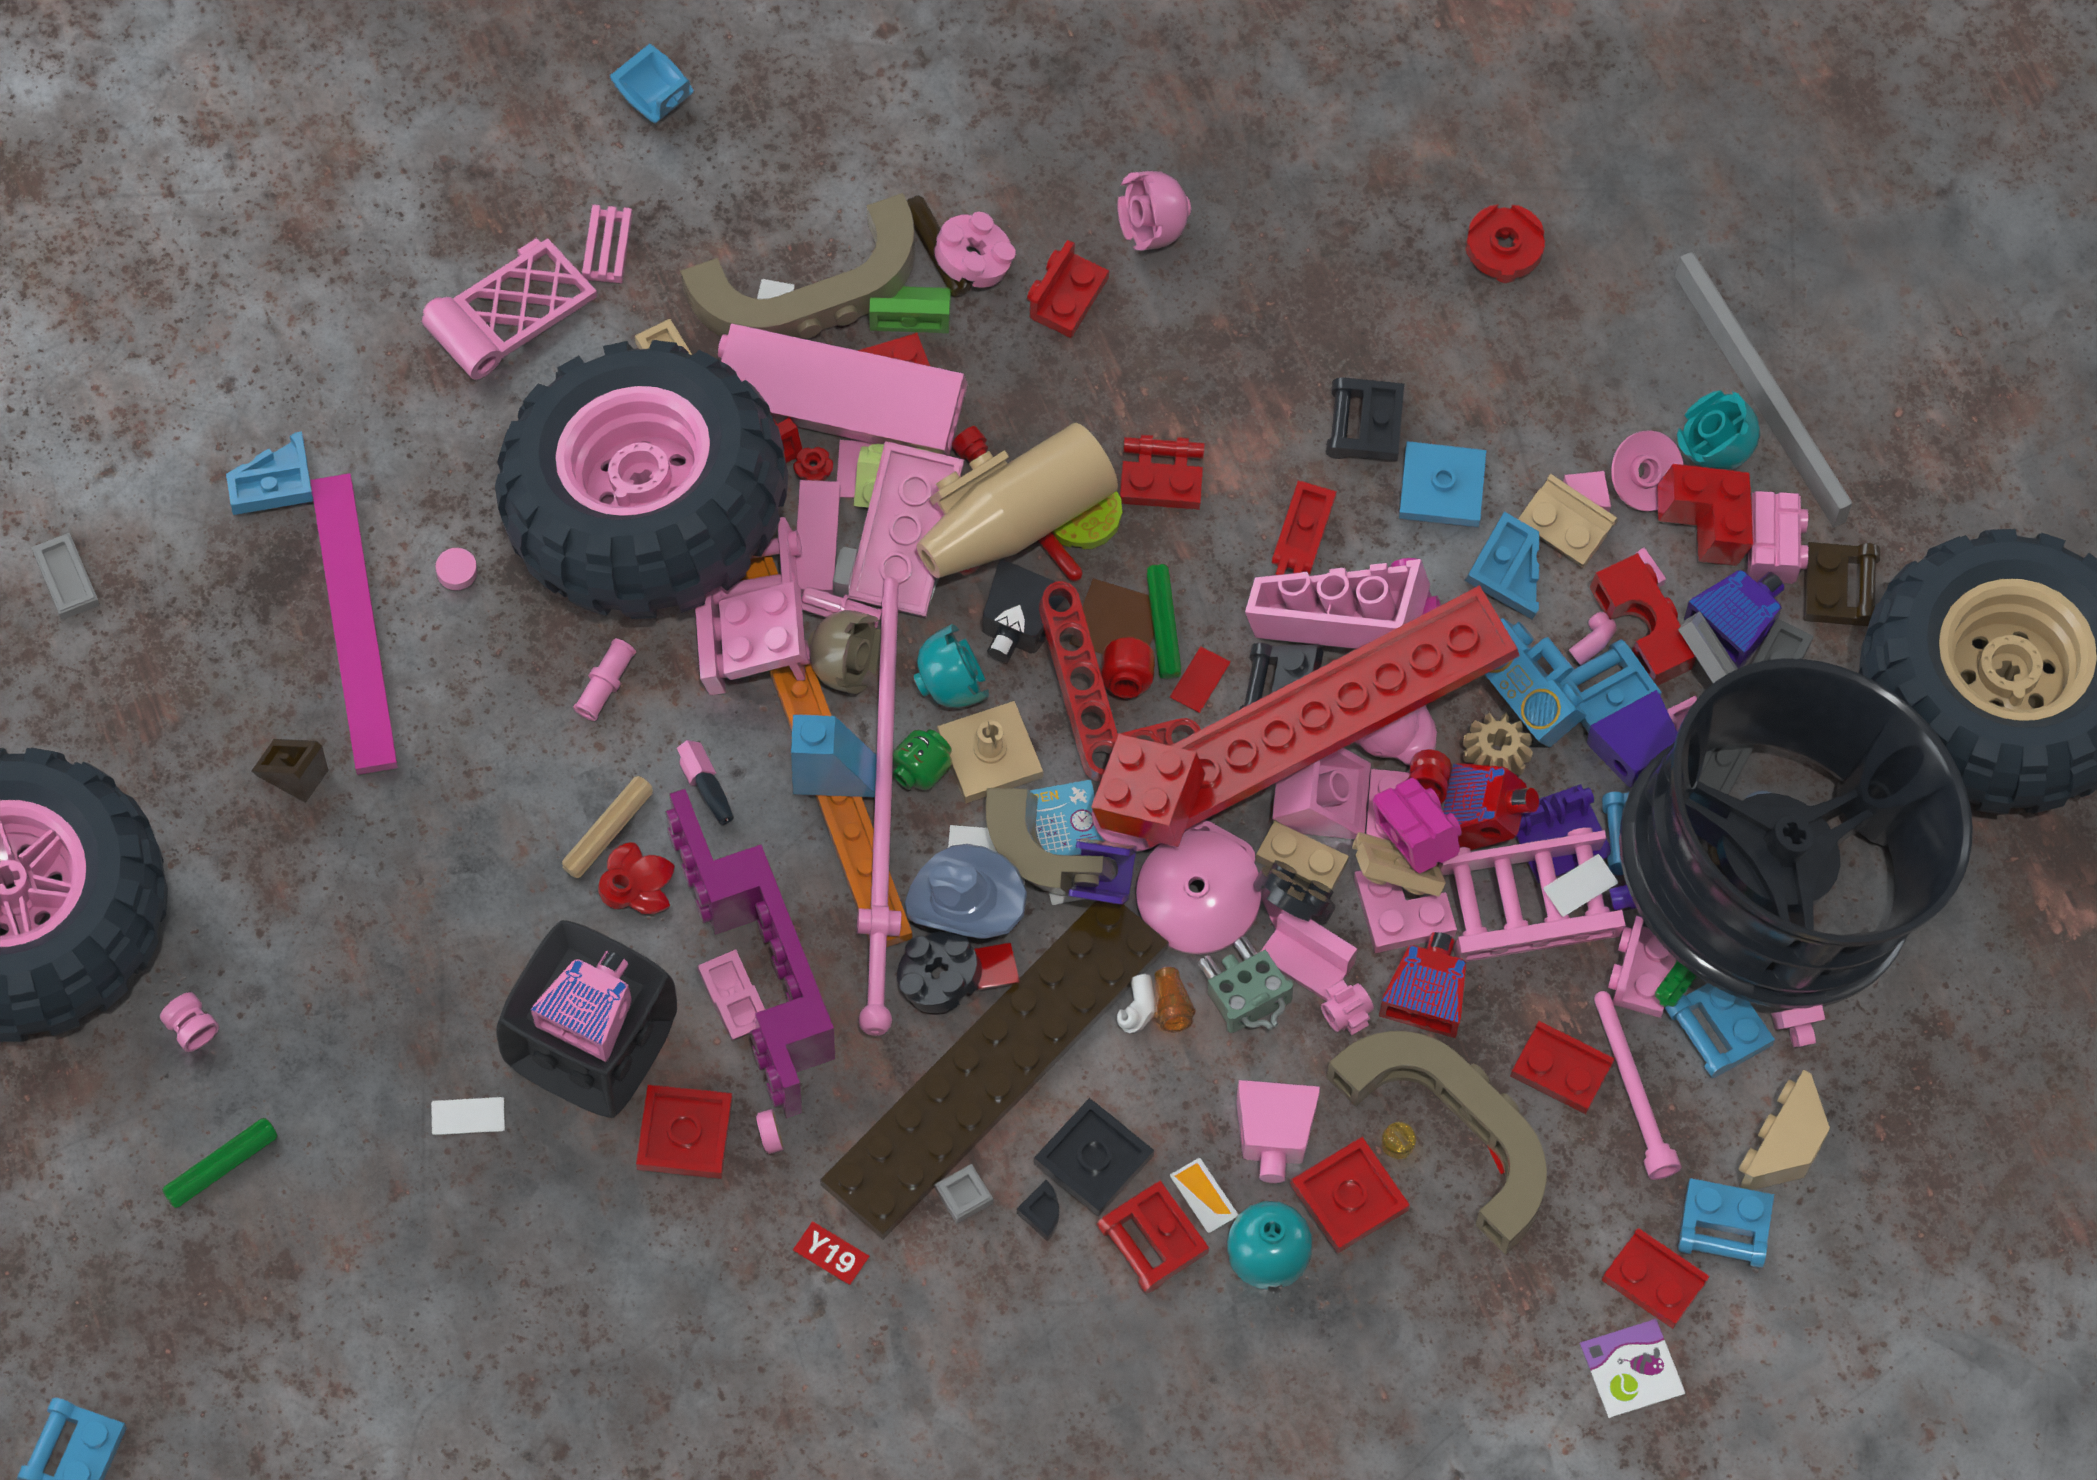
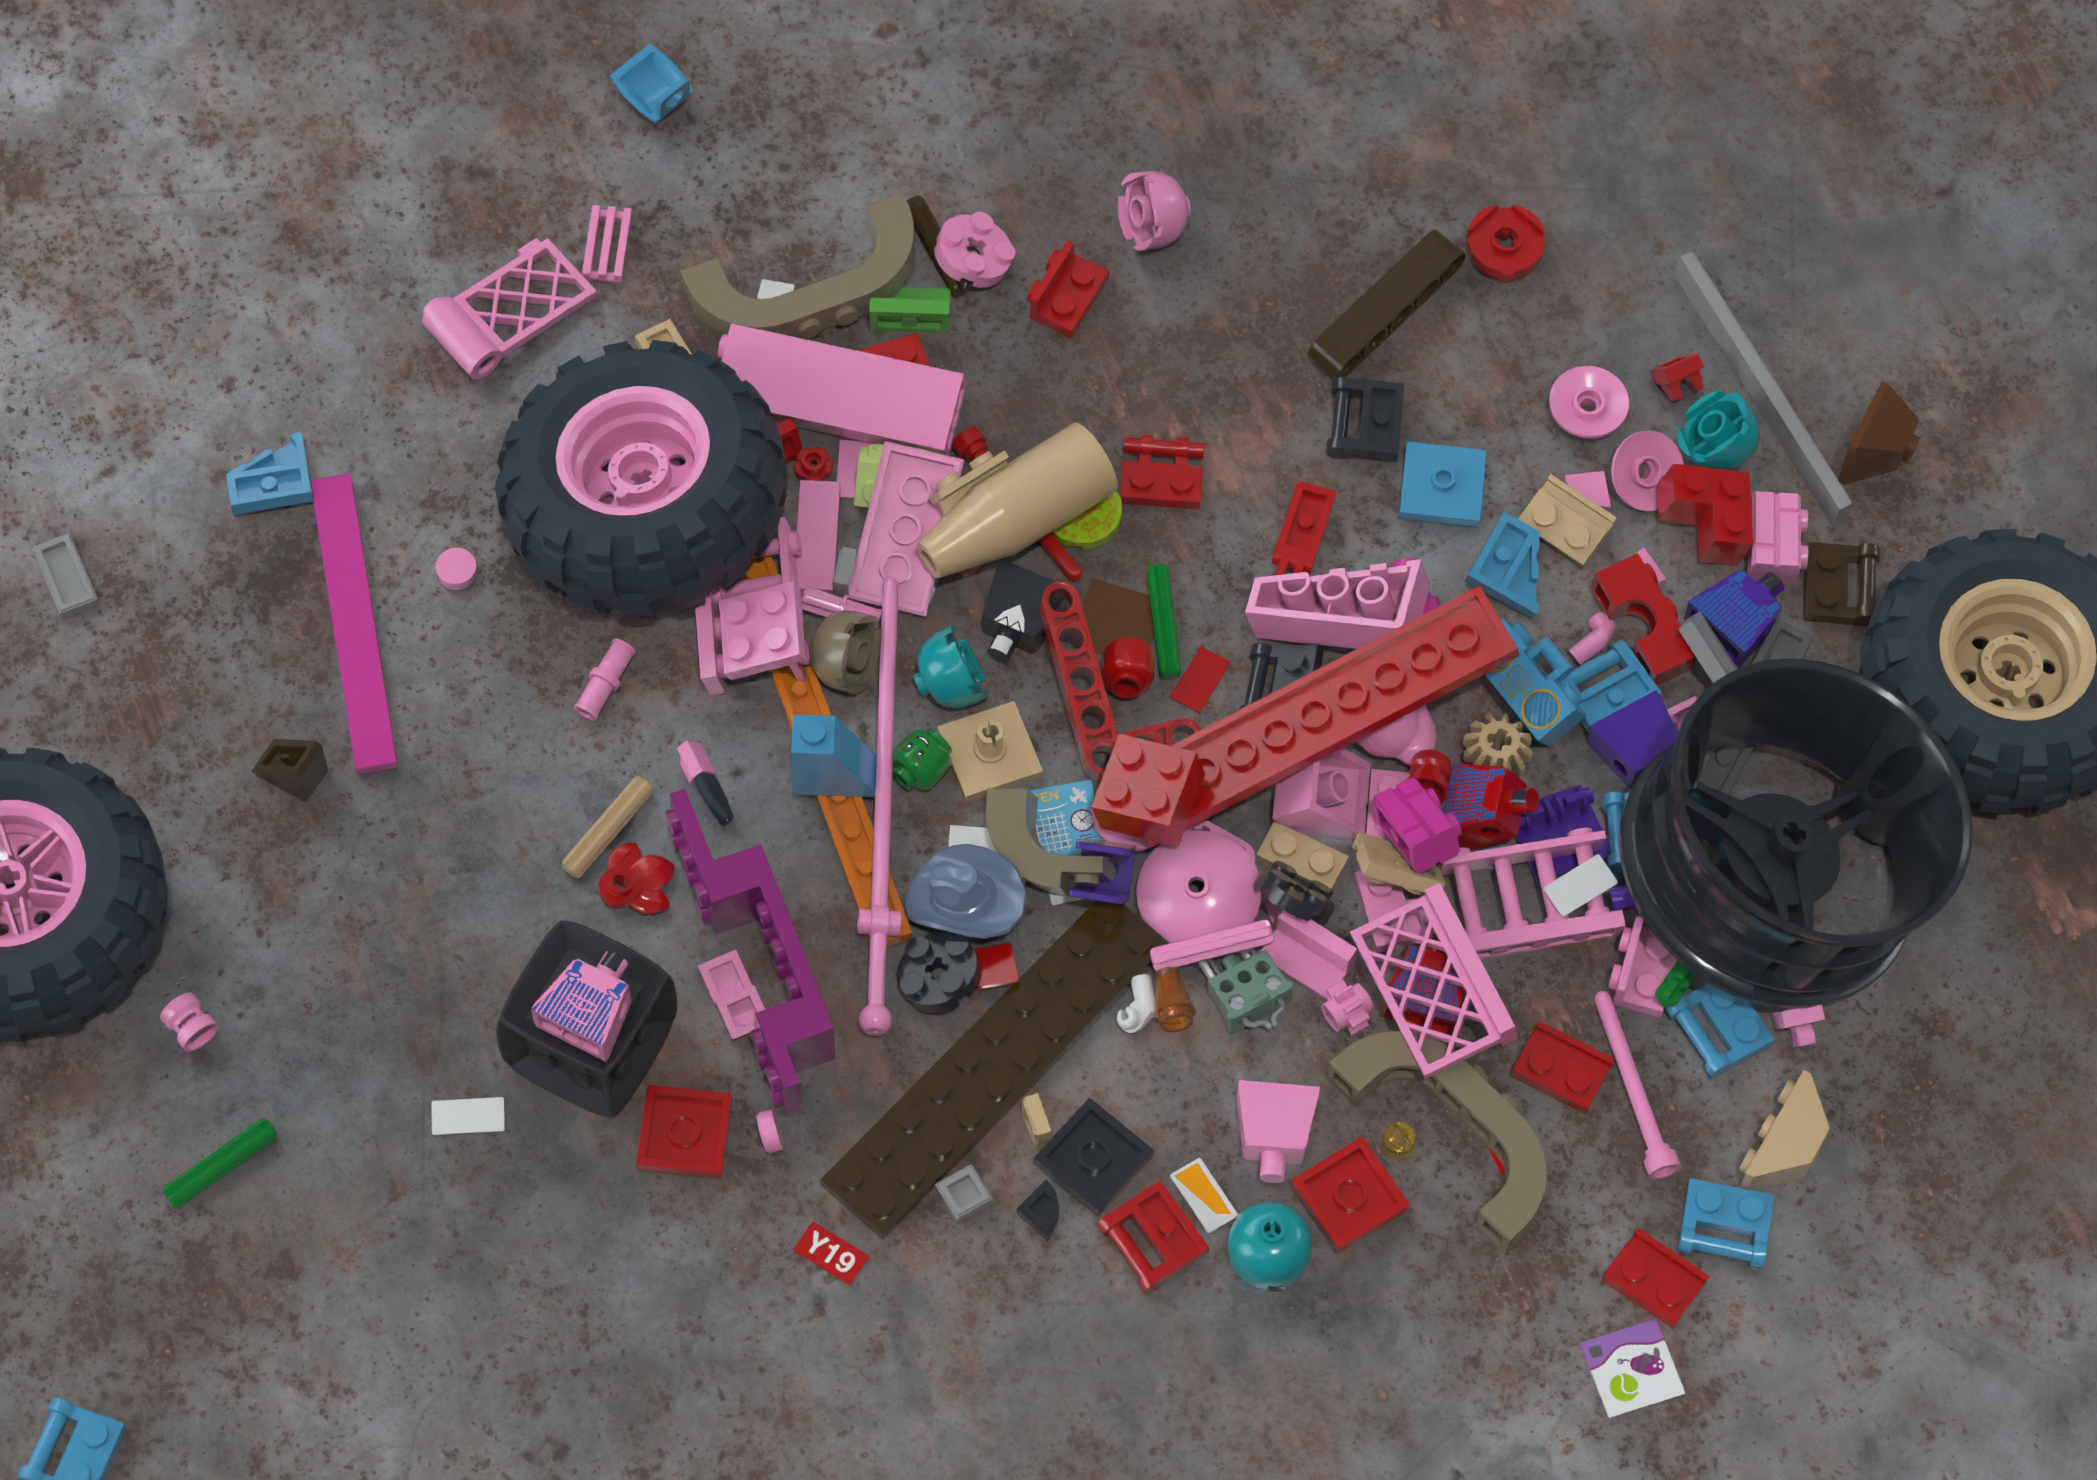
none -> tan tile [1022,1093,1052,1150]
none -> bright pink axle [1150,919,1274,972]
none -> dark brown beam [1308,229,1466,379]
none -> bright pink fence [1350,883,1518,1079]
none -> bright pink dish [1549,366,1629,438]
none -> red tile [1649,353,1704,401]
none -> reddish brown slope [1838,381,1921,485]

